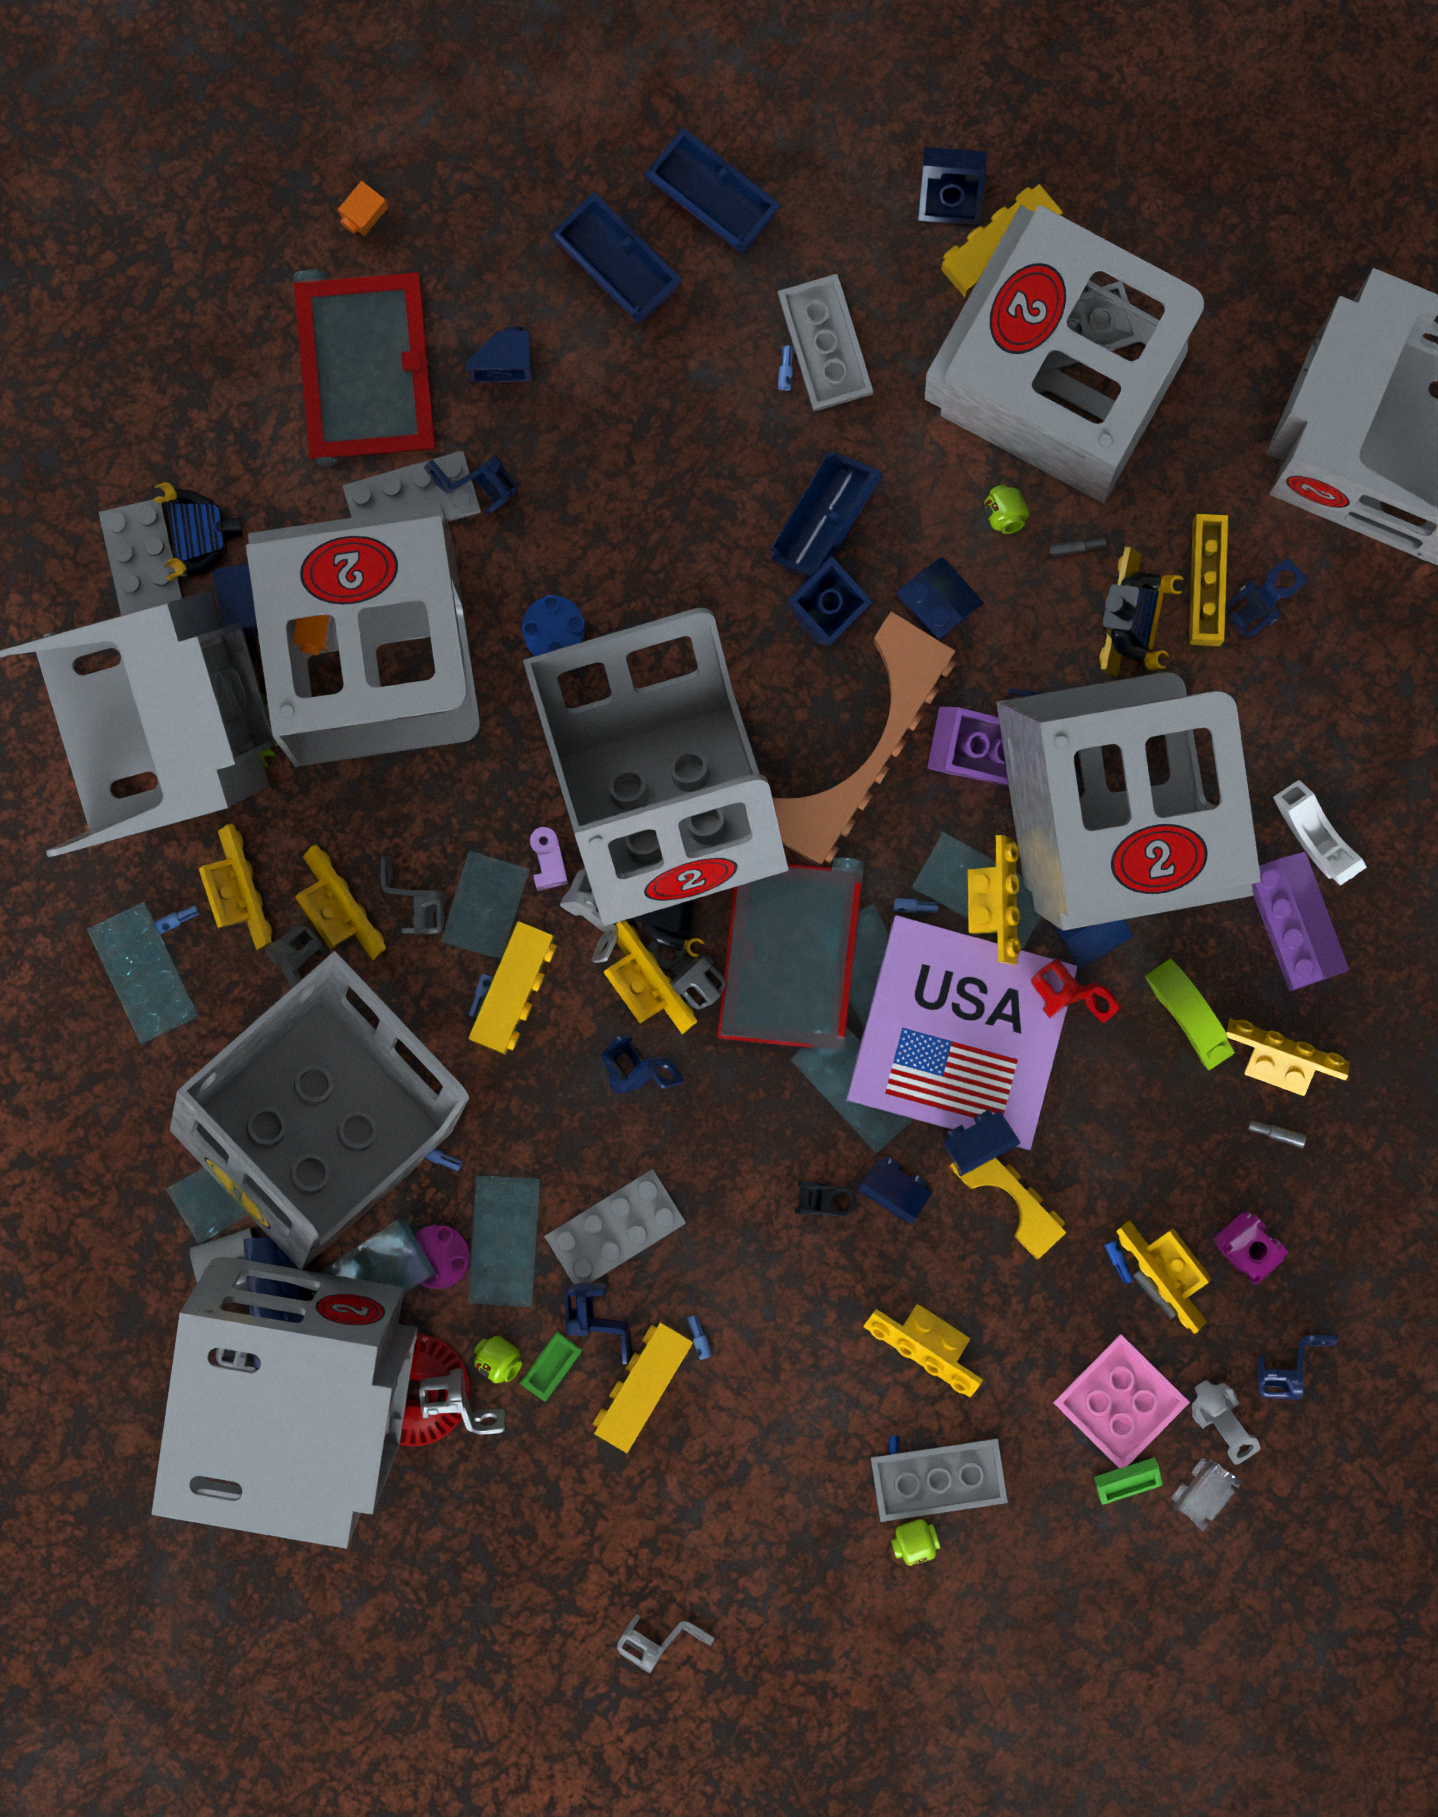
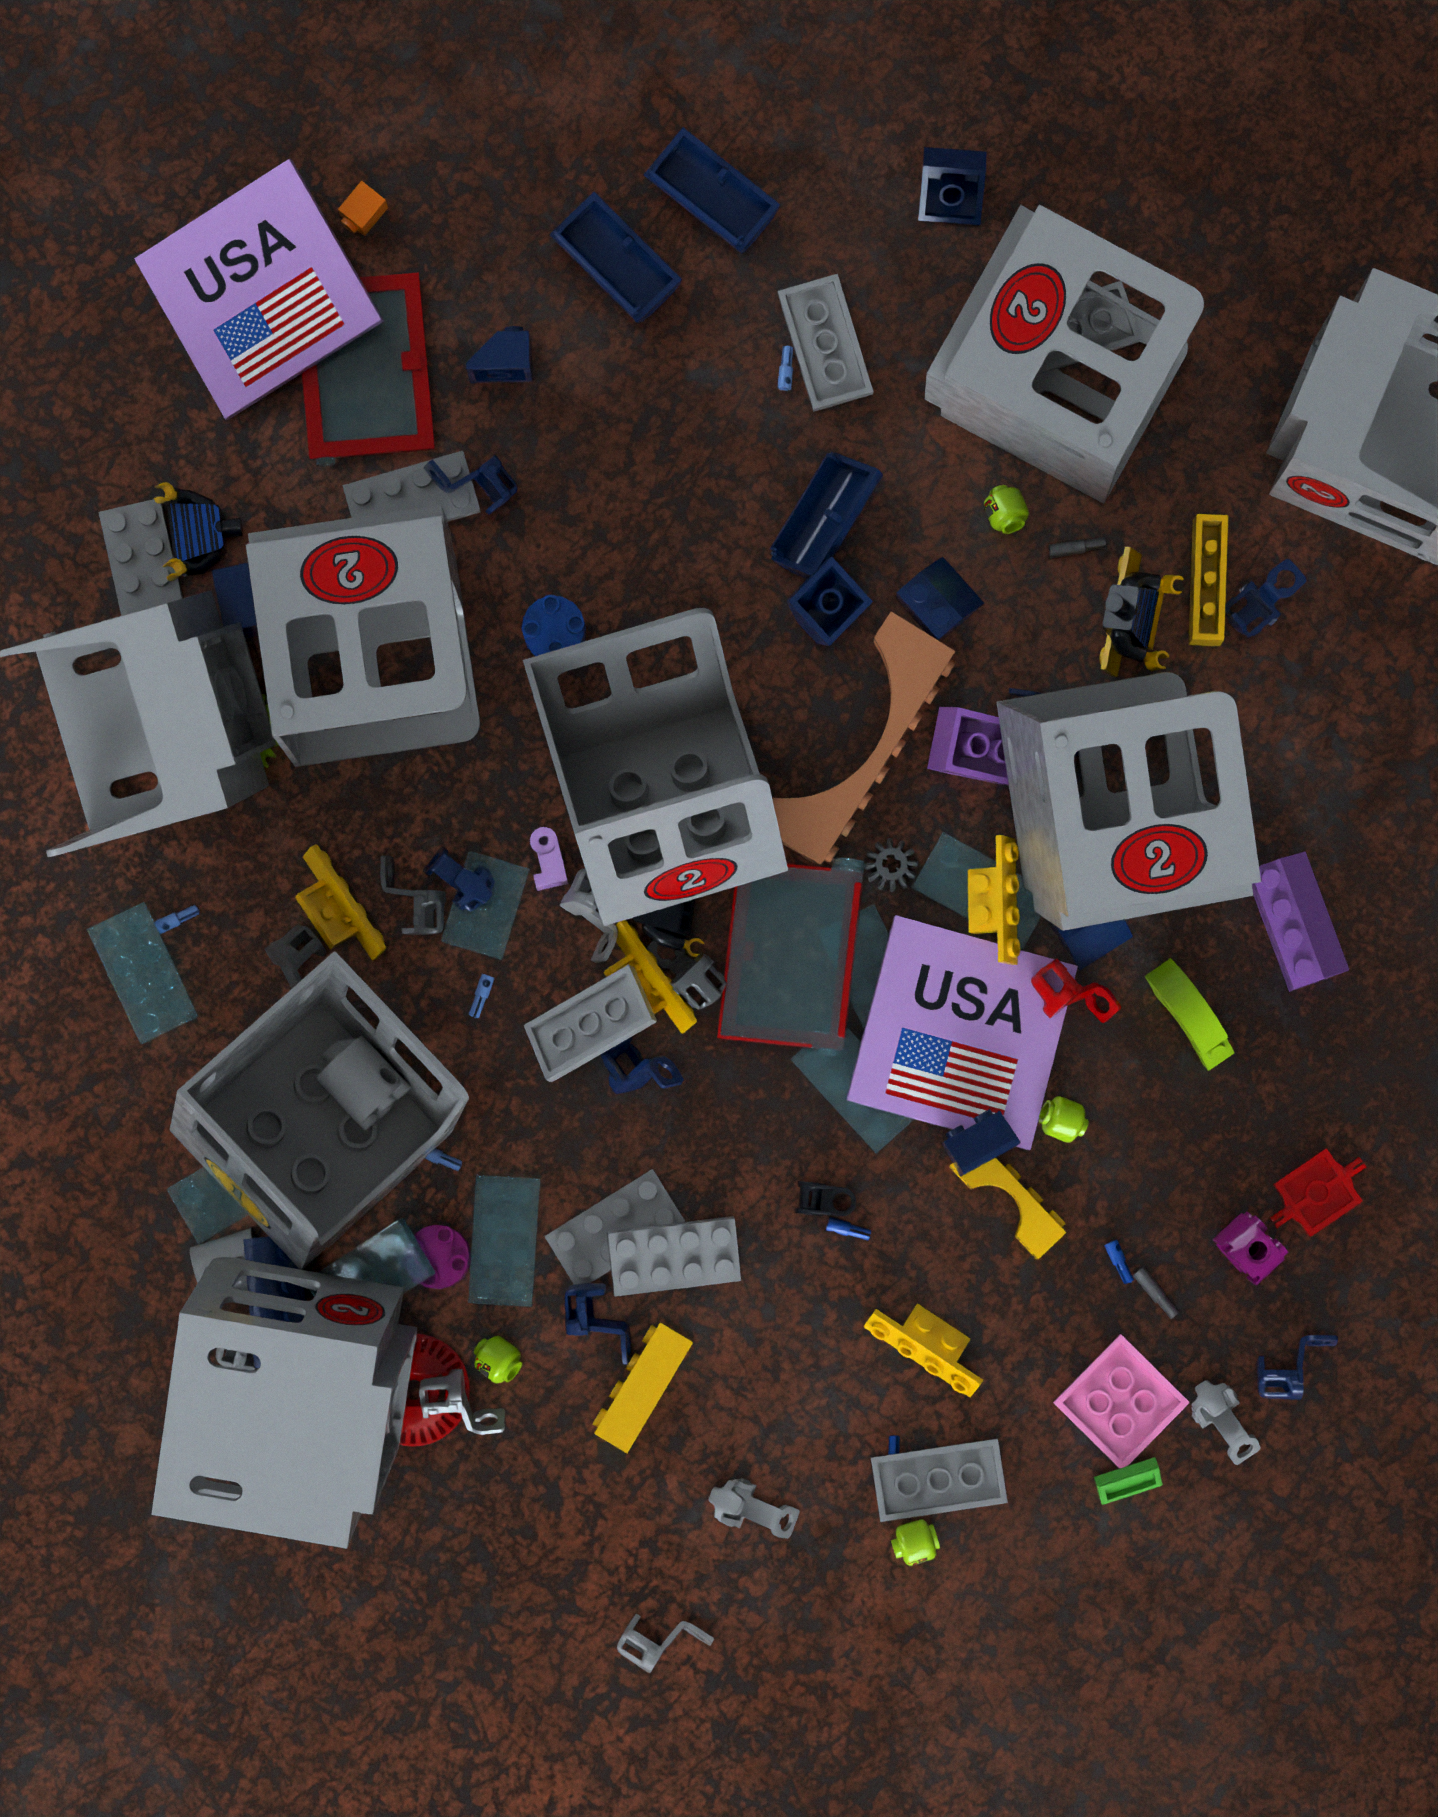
yellow bracket [199,823,272,951] -> none
orange brick [293,614,332,655] -> none
yellow brick [468,921,557,1055] -> none
bright green tile [519,1331,583,1402] -> none
medium blue pin [687,1315,713,1360] -> none
dark blue slope [857,1156,932,1225] -> none
medium blue pin [893,898,939,914] -> none
yellow brick [941,184,1063,298] -> none
yellow bracket [1116,1220,1212,1334] -> none
clear brick [1171,1457,1243,1532] -> none
yellow bracket [1226,1018,1350,1096] -> none
flat silver pin [1248,1120,1307,1148] -> none
white arch [1273,780,1366,885] -> none
none -> lavender tile [134,159,384,420]
none -> light grey cylinder [316,1036,412,1131]
none -> dark blue piece [423,847,495,912]
none -> light grey plate [524,964,657,1082]
none -> light grey plate [607,1216,741,1297]
none -> light grey piece [709,1478,800,1539]
none -> blue pin [826,1217,871,1241]
none -> dark grey gear [864,838,918,893]
none -> lime head [1038,1096,1089,1143]
none -> red plate [1269,1148,1367,1237]

